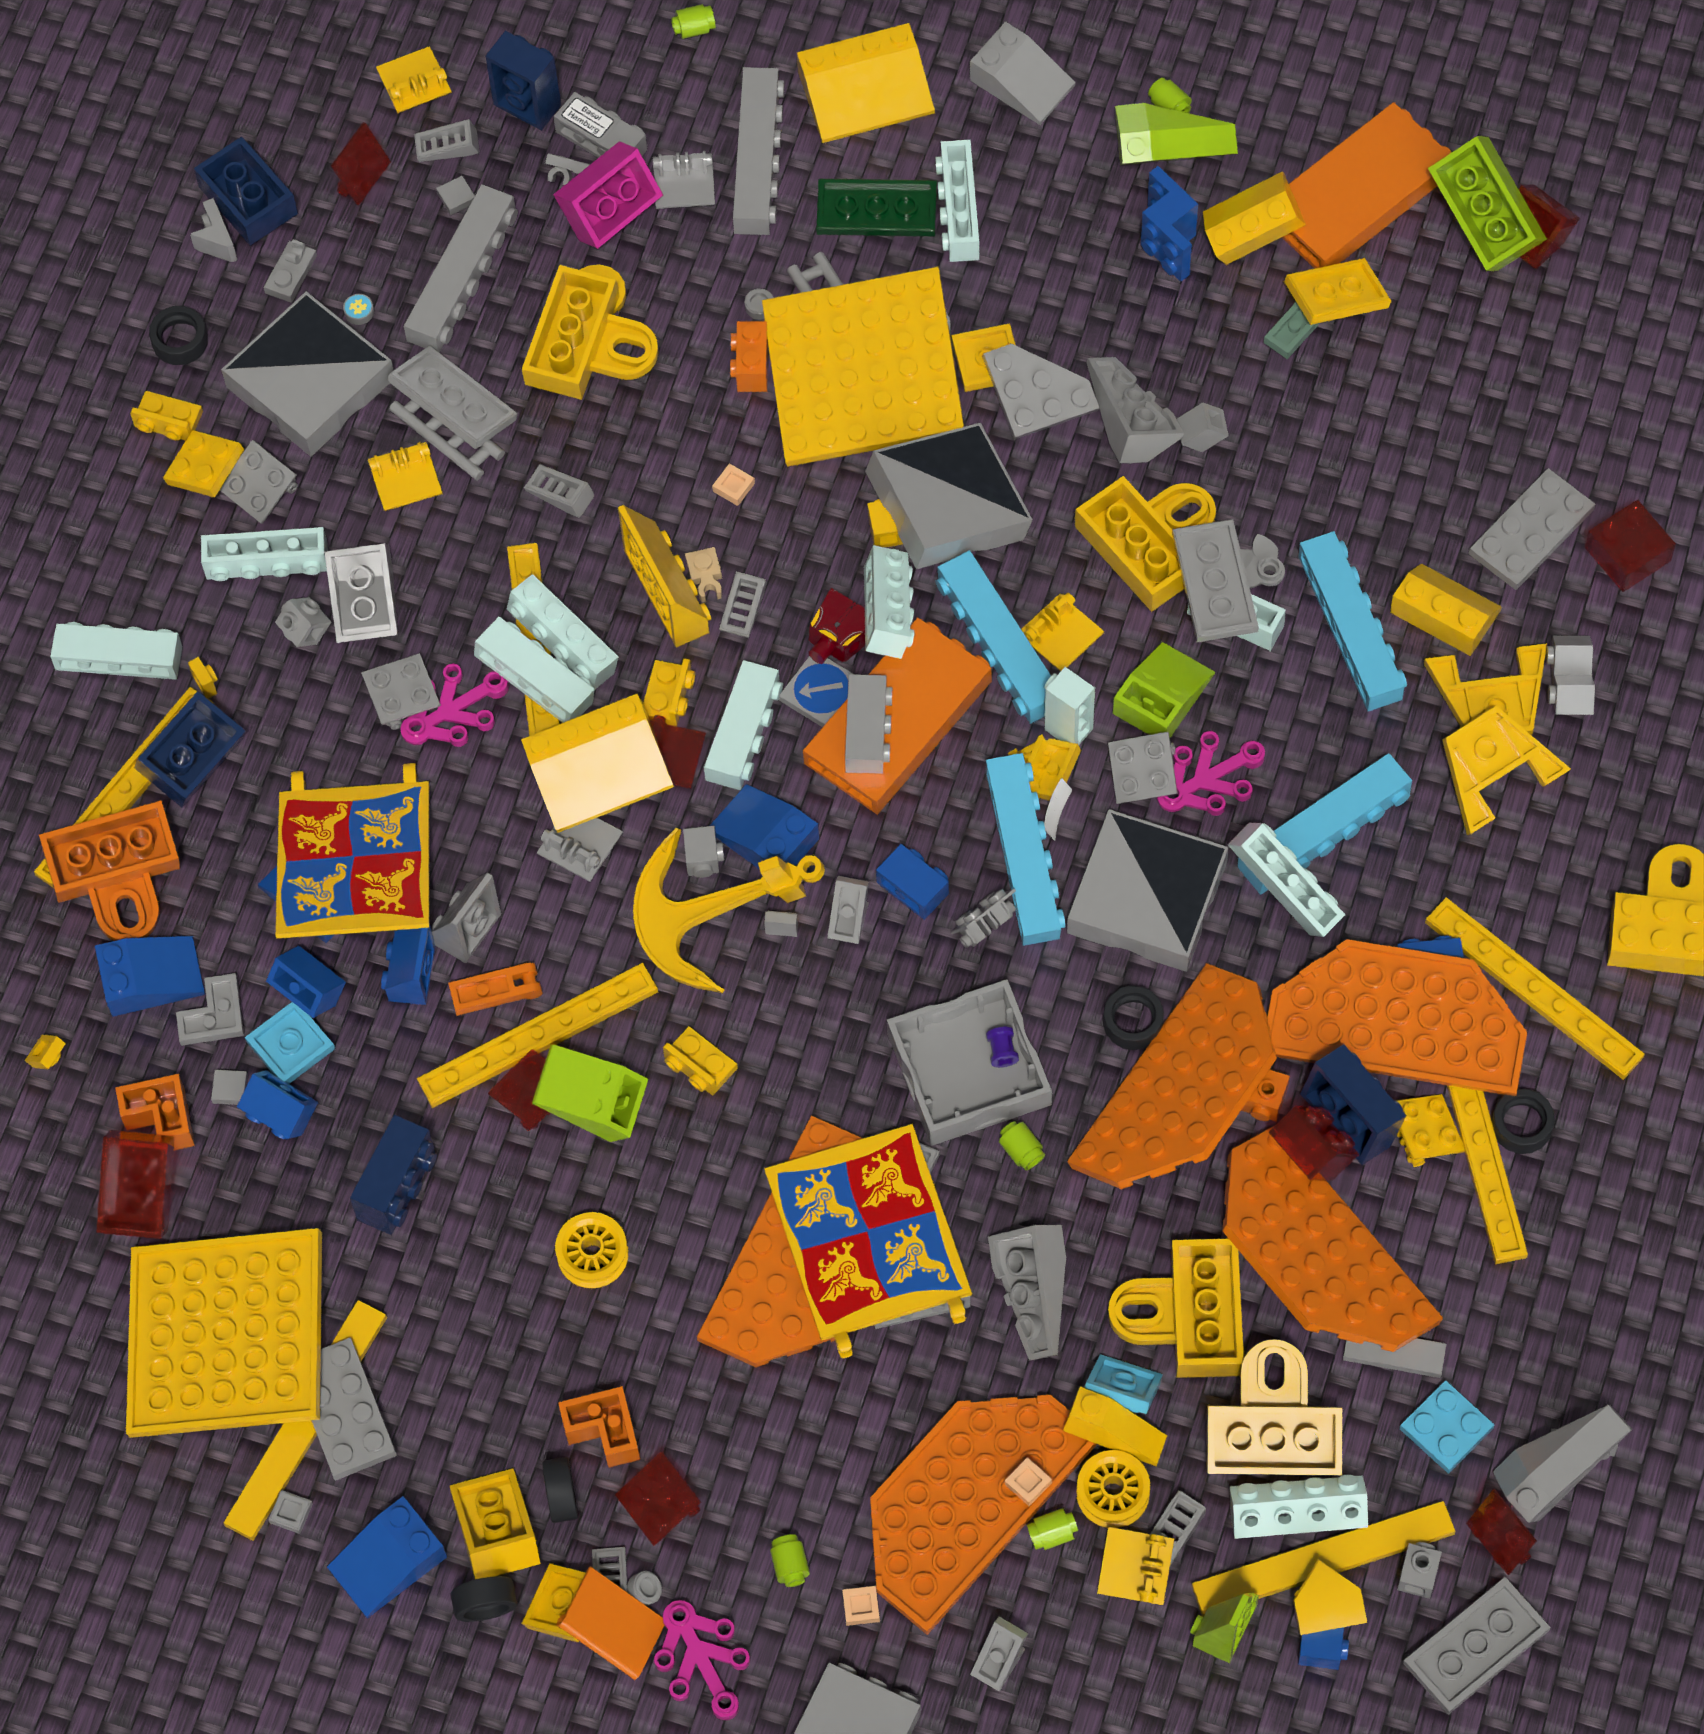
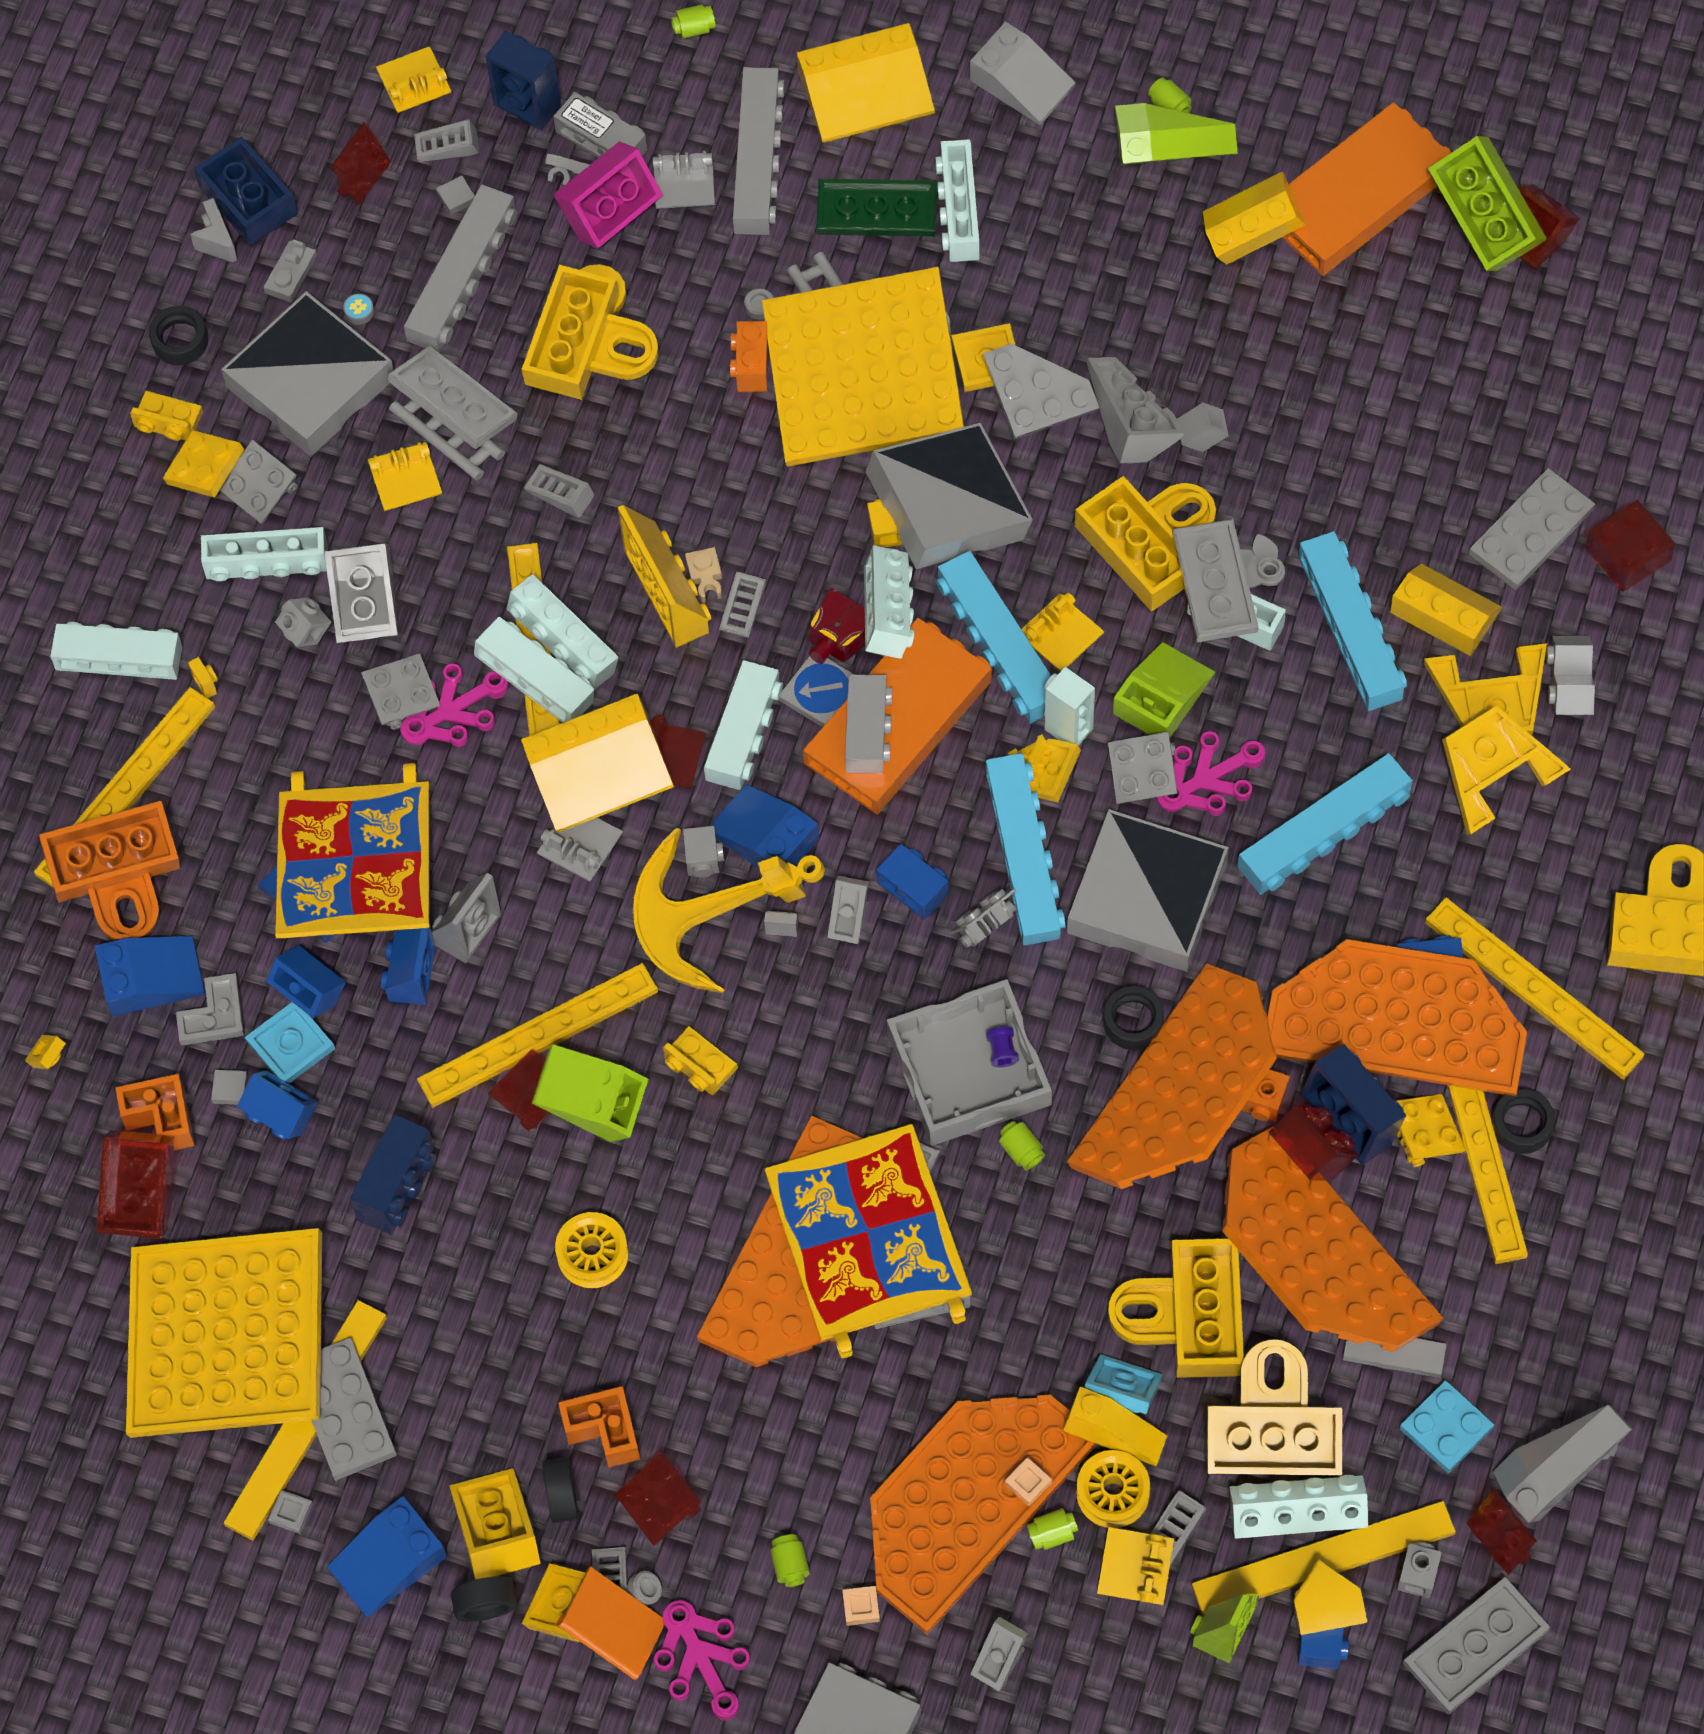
dark blue brick [134,691,246,808] -> none
orange plate [448,963,543,1016] -> none
yellow bracket [643,658,695,726] -> none
light nougat plate [712,463,755,506] -> none
light grey wedge [988,1225,1066,1361] -> none
white sticker [1044,778,1072,841] -> none
blue bracket [1141,166,1198,282] -> none
light aqua brick [1228,823,1345,937] -> none
sand green plate [1264,302,1320,359] -> none
yellow tile [1284,258,1391,325] -> none

